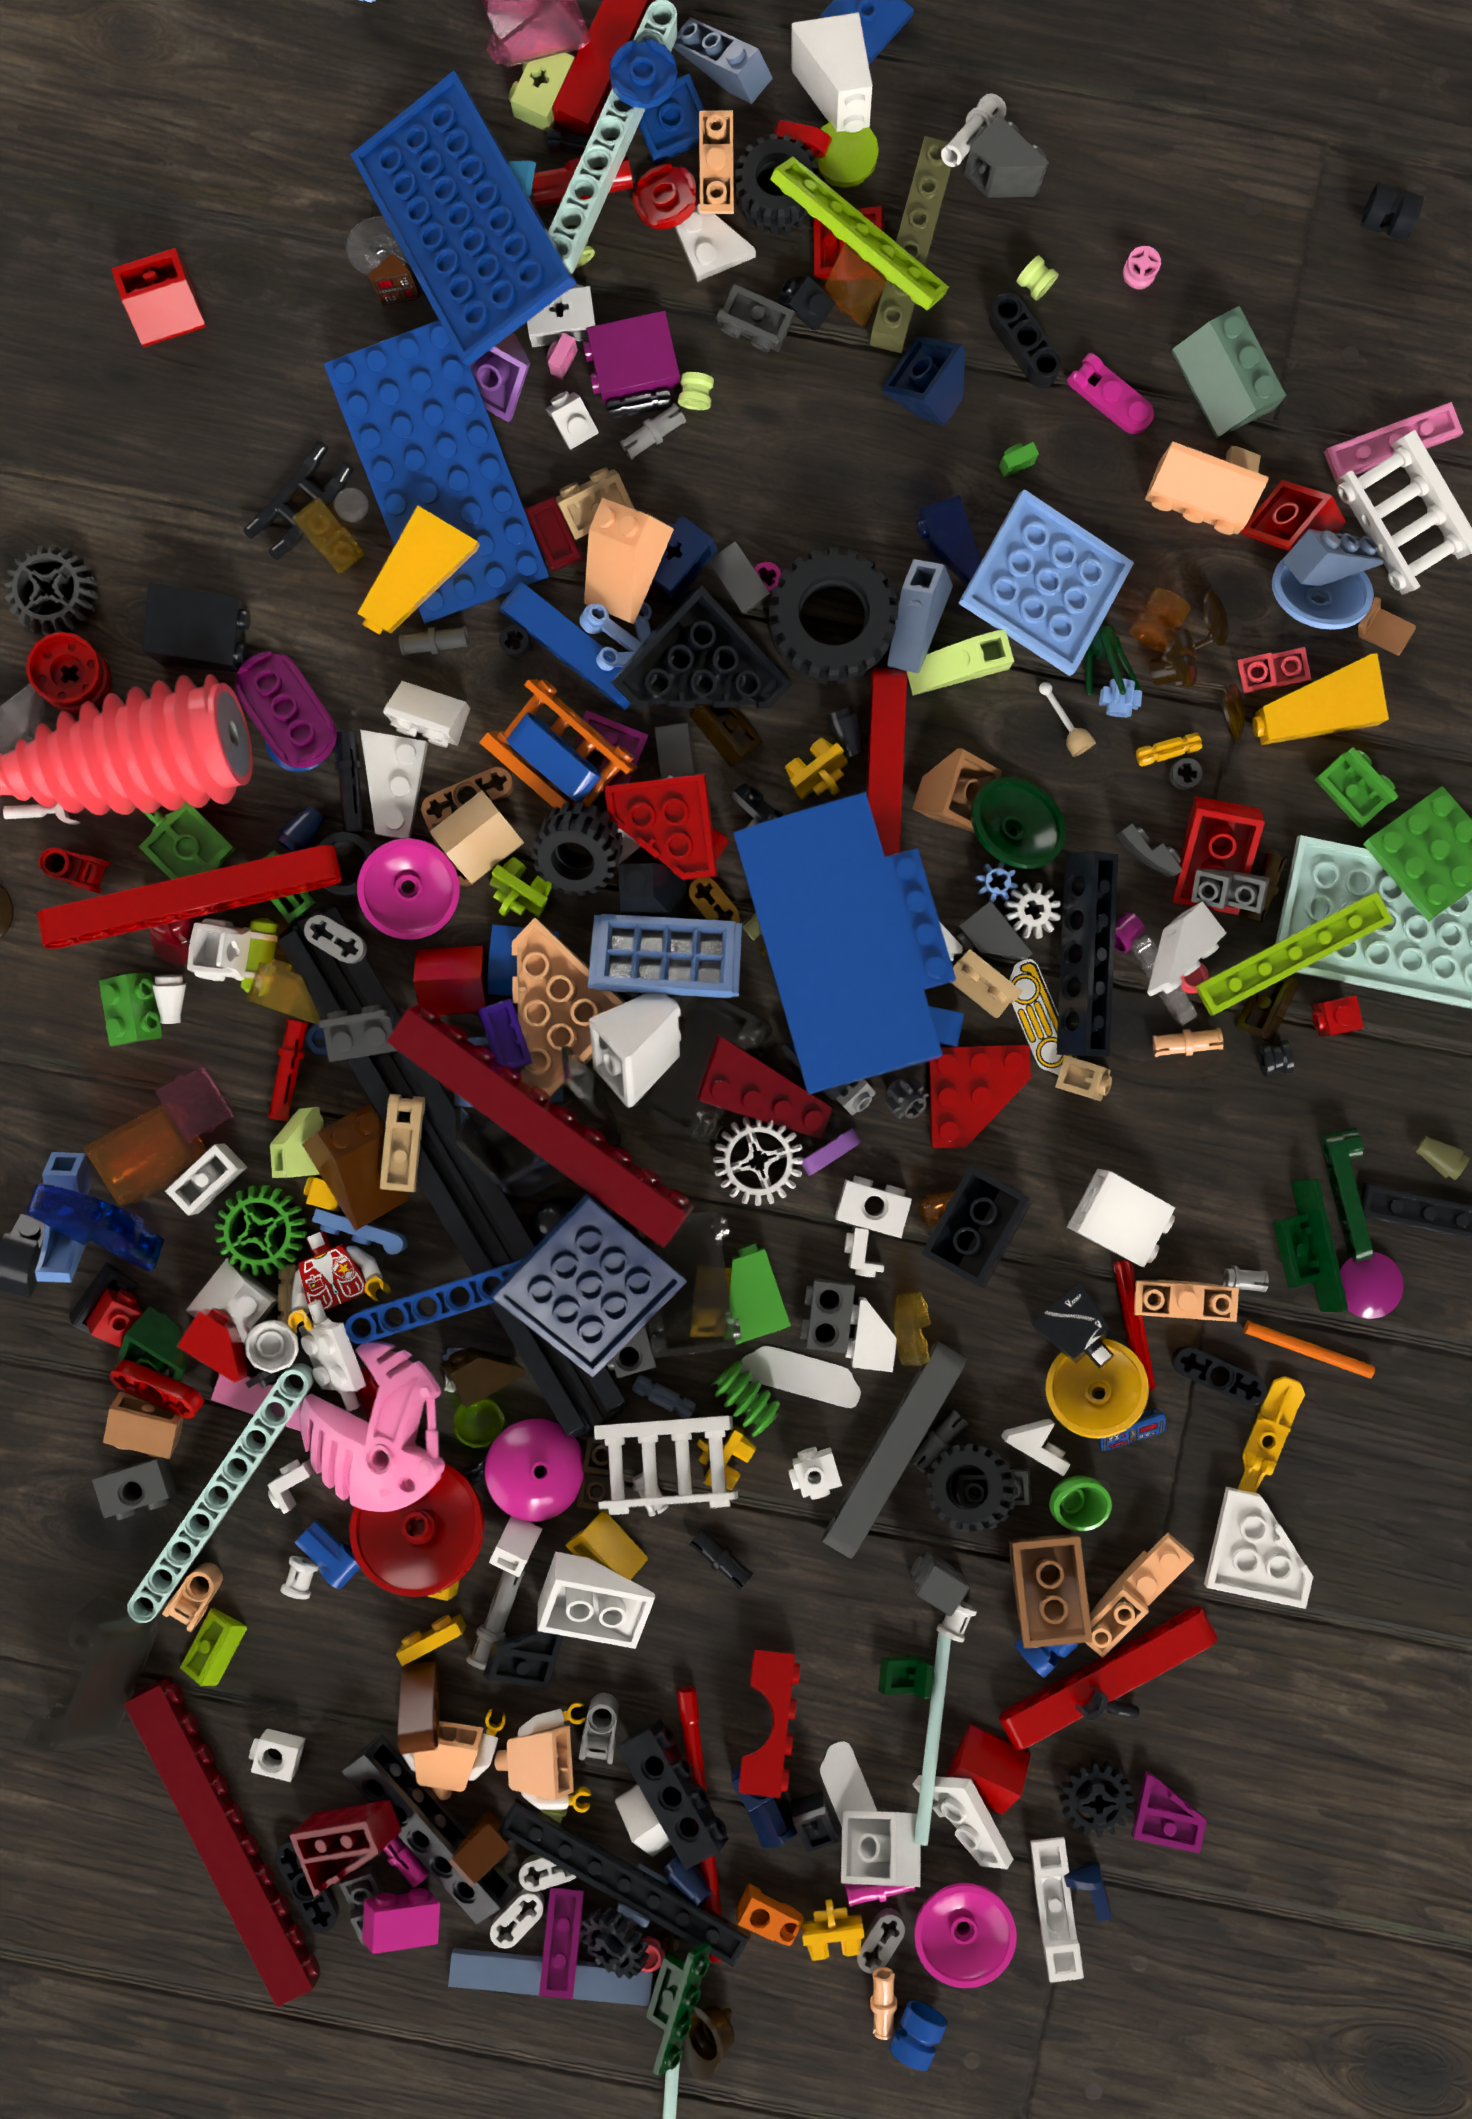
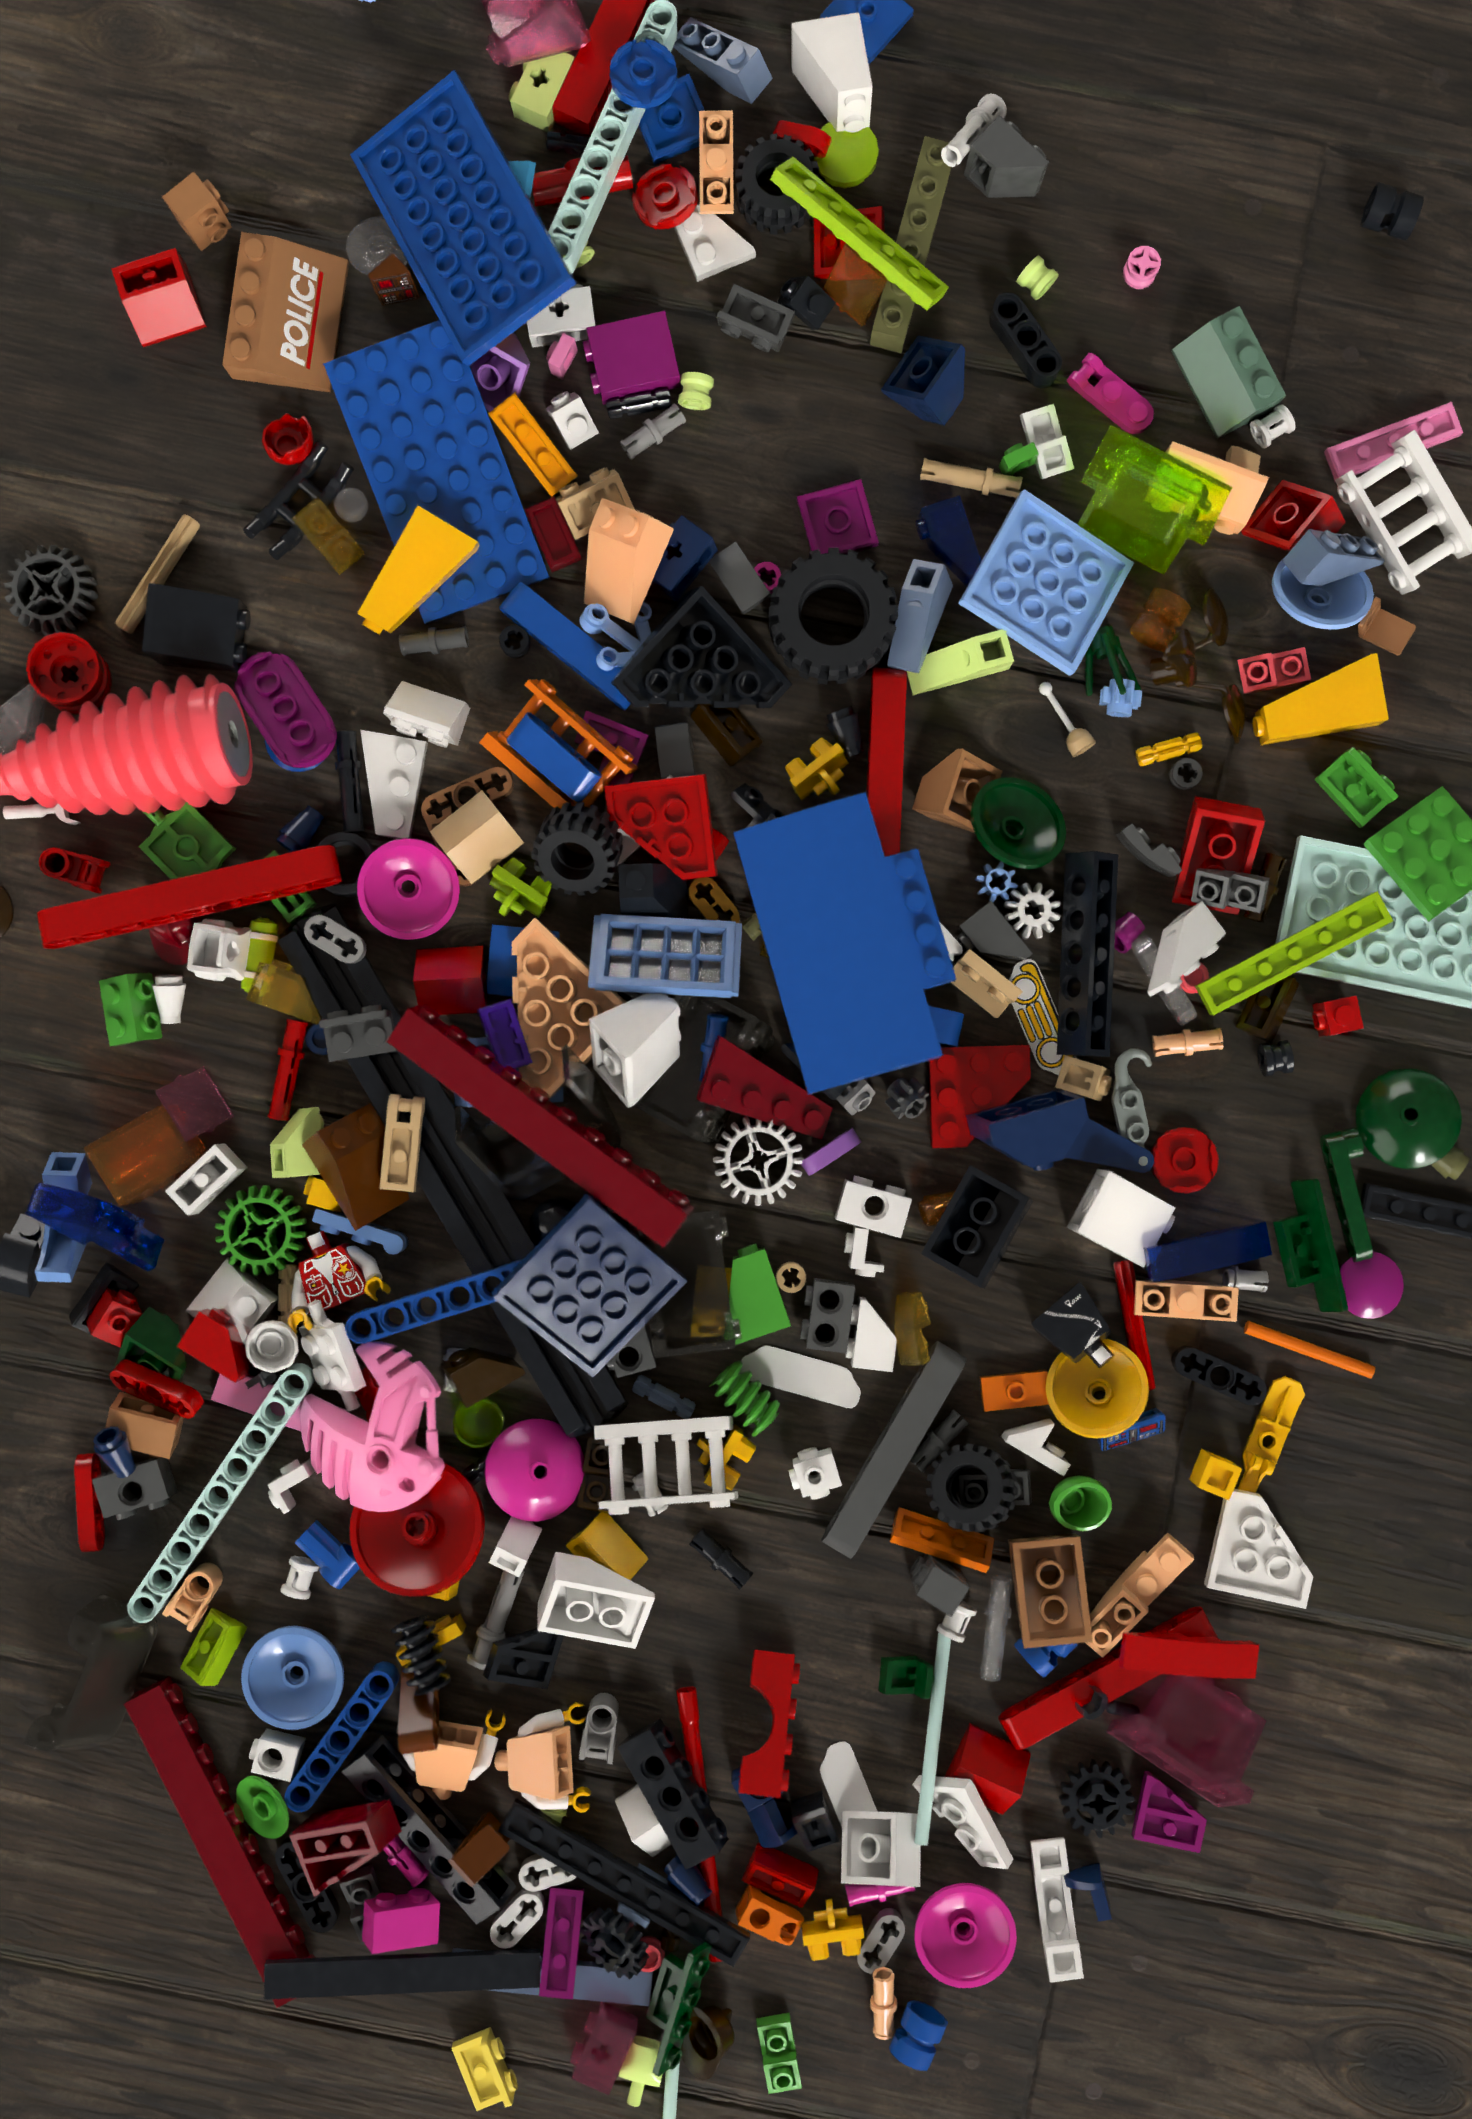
none -> red beam [74,1453,105,1552]
none -> dark blue cone [94,1426,136,1478]
none -> tan axle [115,514,200,634]
none -> medium nougat brick [162,172,232,251]
none -> medium nougat slope [222,232,349,392]
none -> bright green dish [236,1776,289,1839]
none -> medium blue dish [241,1626,344,1730]
none -> red hair [262,413,314,465]
none -> black tile [264,1949,540,1999]
none -> blue beam [284,1661,399,1812]
none -> black piece [391,1615,451,1696]
none -> light yellow bracket [451,2027,518,2111]
none -> light orange tile [488,392,577,497]
none -> clear pink brick [569,2002,638,2095]
none -> yellowish green piece [618,2036,662,2107]
none -> blue pin [699,1013,729,1081]
none -> red slope [741,1842,819,1908]
none -> bright green slope [756,2013,802,2094]
none -> tan bush [776,1262,806,1293]
none -> magenta tile [797,479,879,554]
none -> orange plate [890,1507,995,1573]
none -> tan pin [920,458,1023,499]
none -> dark blue slope [966,1048,1154,1173]
none -> orange plate [979,1370,1049,1412]
none -> clear pin [979,1575,1013,1682]
none -> white slope [1020,404,1074,479]
none -> clear neon green windscreen [1077,425,1233,575]
none -> clear pink windscreen [1106,1674,1267,1807]
none -> red slope [1119,1633,1259,1679]
none -> clear blue slope [1143,1222,1272,1282]
none -> red tile [1151,1127,1219,1194]
none -> yellow brick [1189,1448,1242,1500]
none -> white bush [1250,404,1296,448]
none -> dark green dish [1356,1069,1462,1169]

